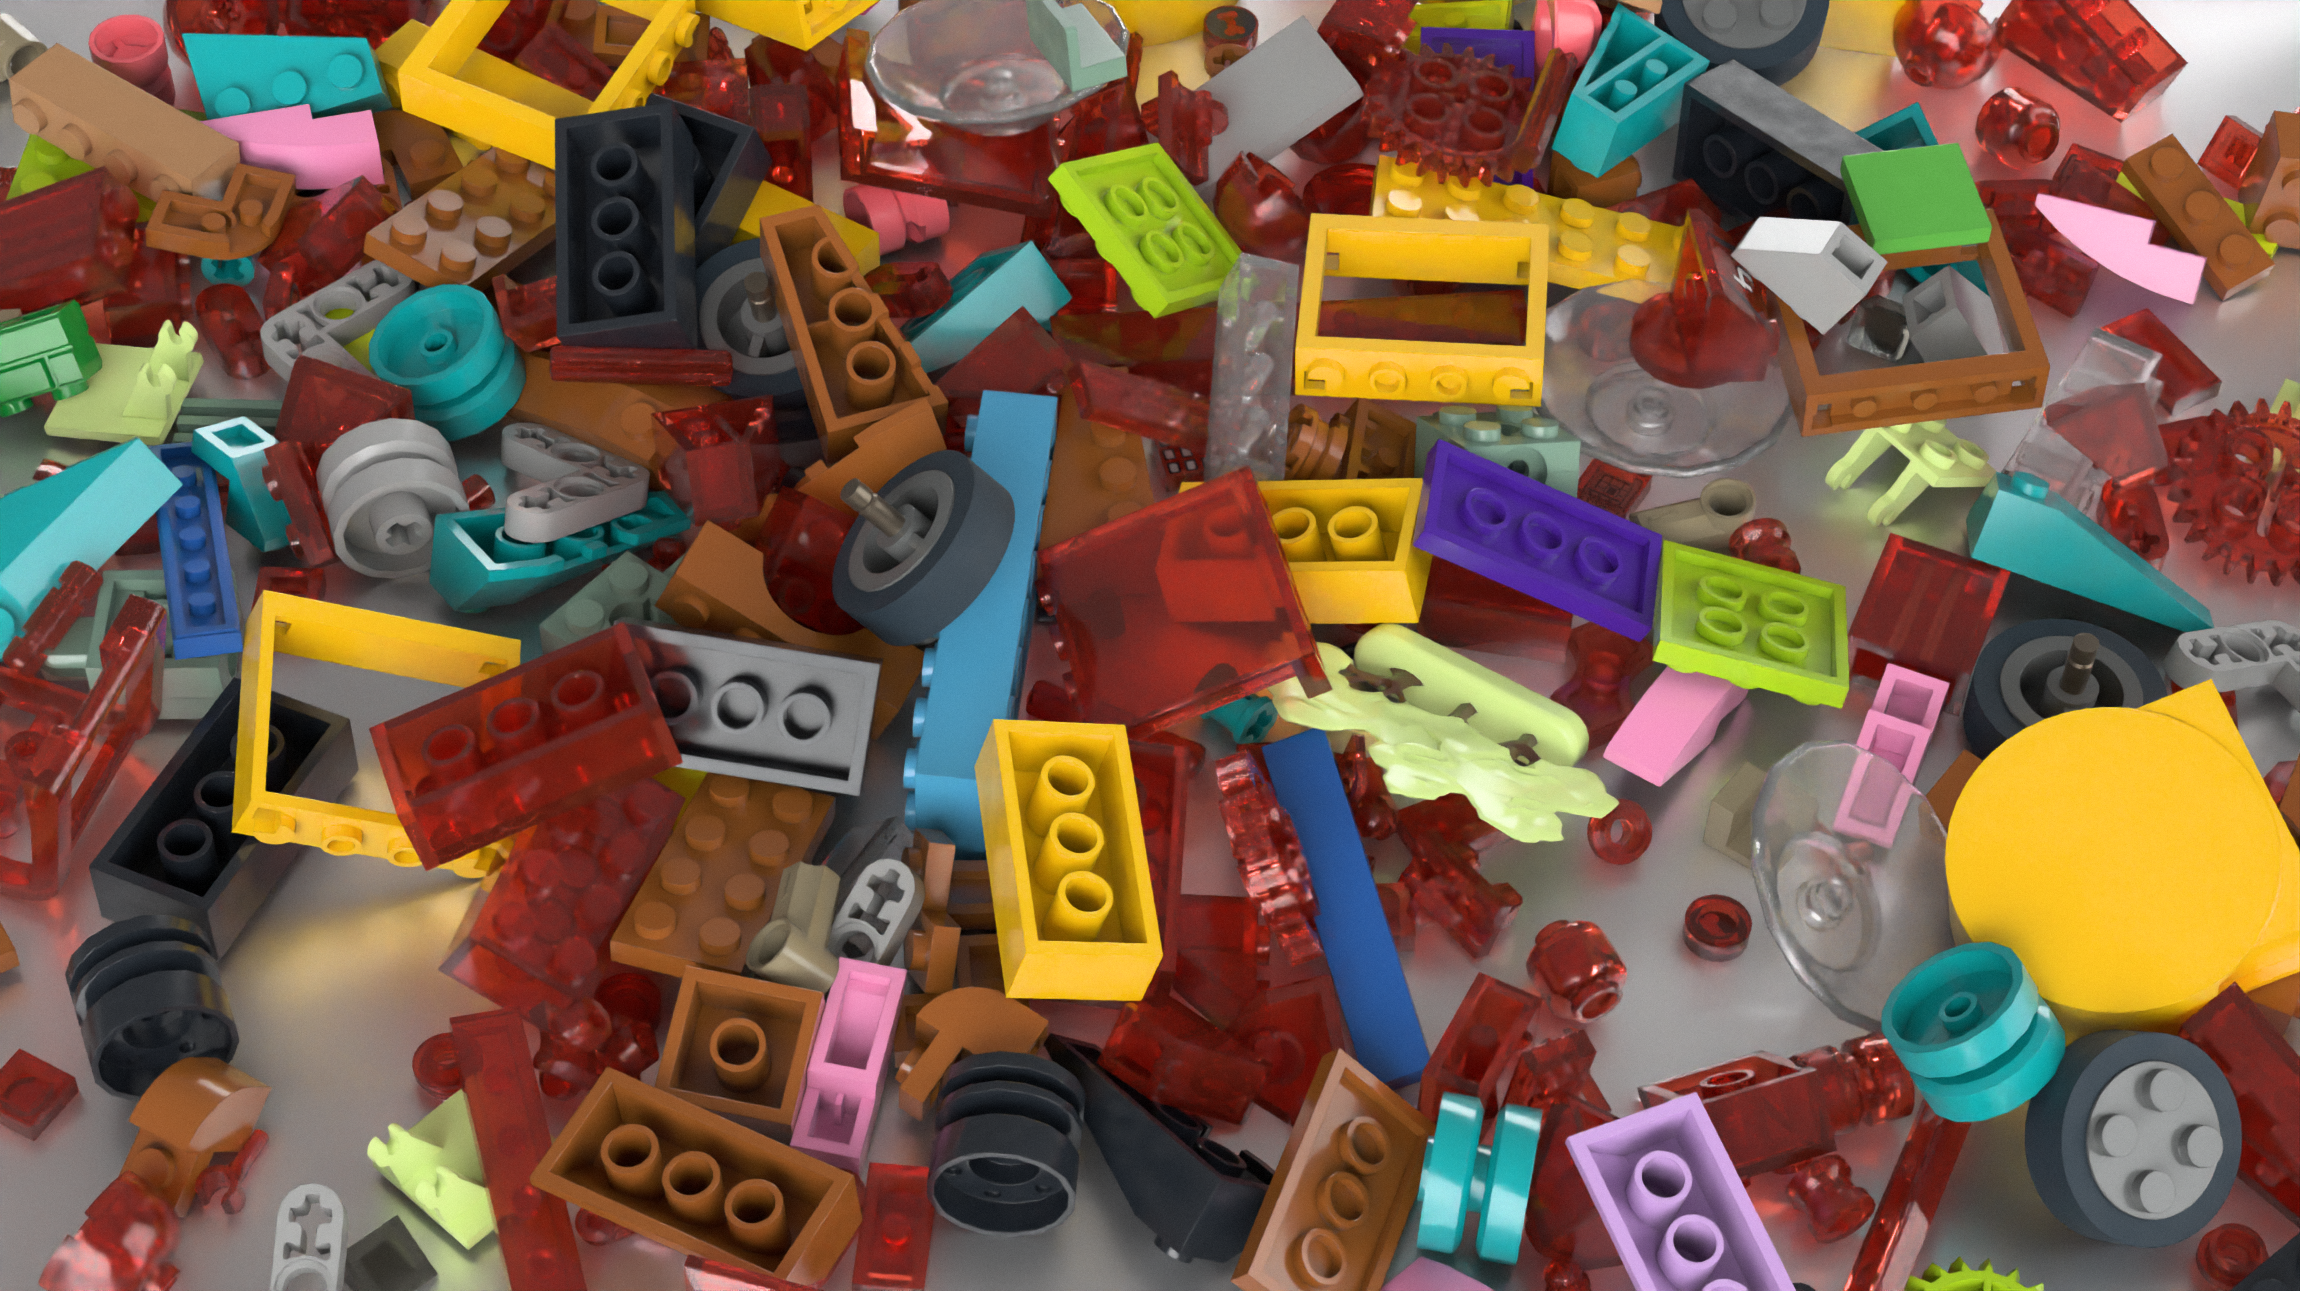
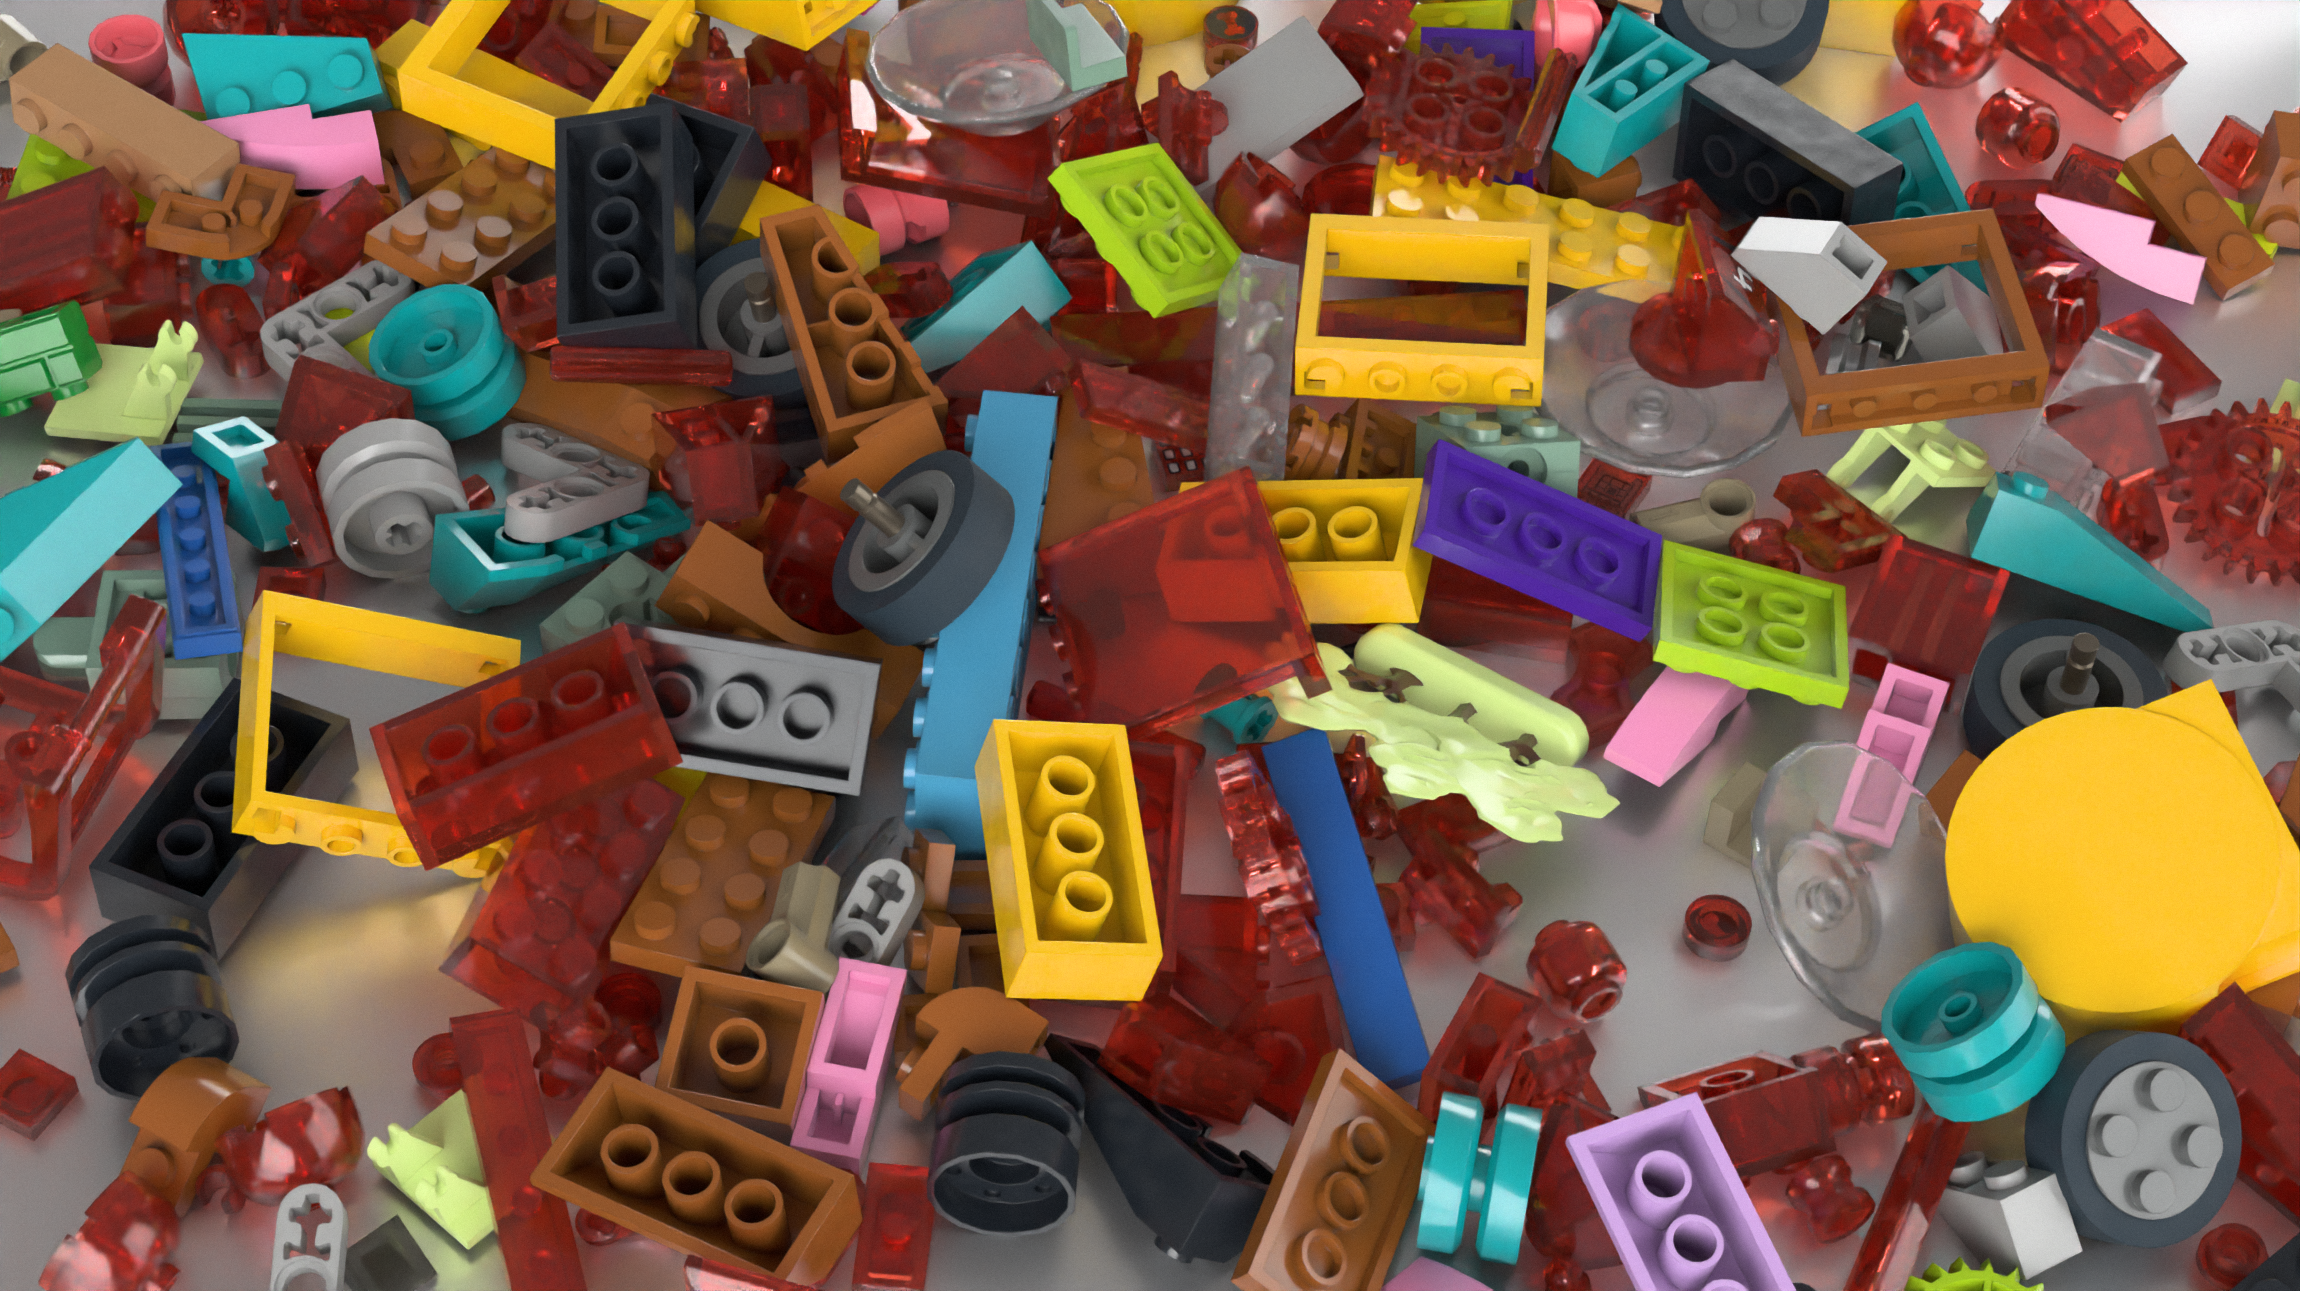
clear red axle [2,560,104,678] -> none
clear red plate [1587,798,1652,865] -> none
bright green tile [1840,143,1992,255] -> none
none -> clear red cylinder [214,1086,365,1213]
none -> clear red plate [1773,469,1908,574]
none -> flat silver wheel [1825,332,1882,375]
none -> light grey slope [1920,1151,2083,1280]
none -> clear red cylinder [1996,261,2102,380]

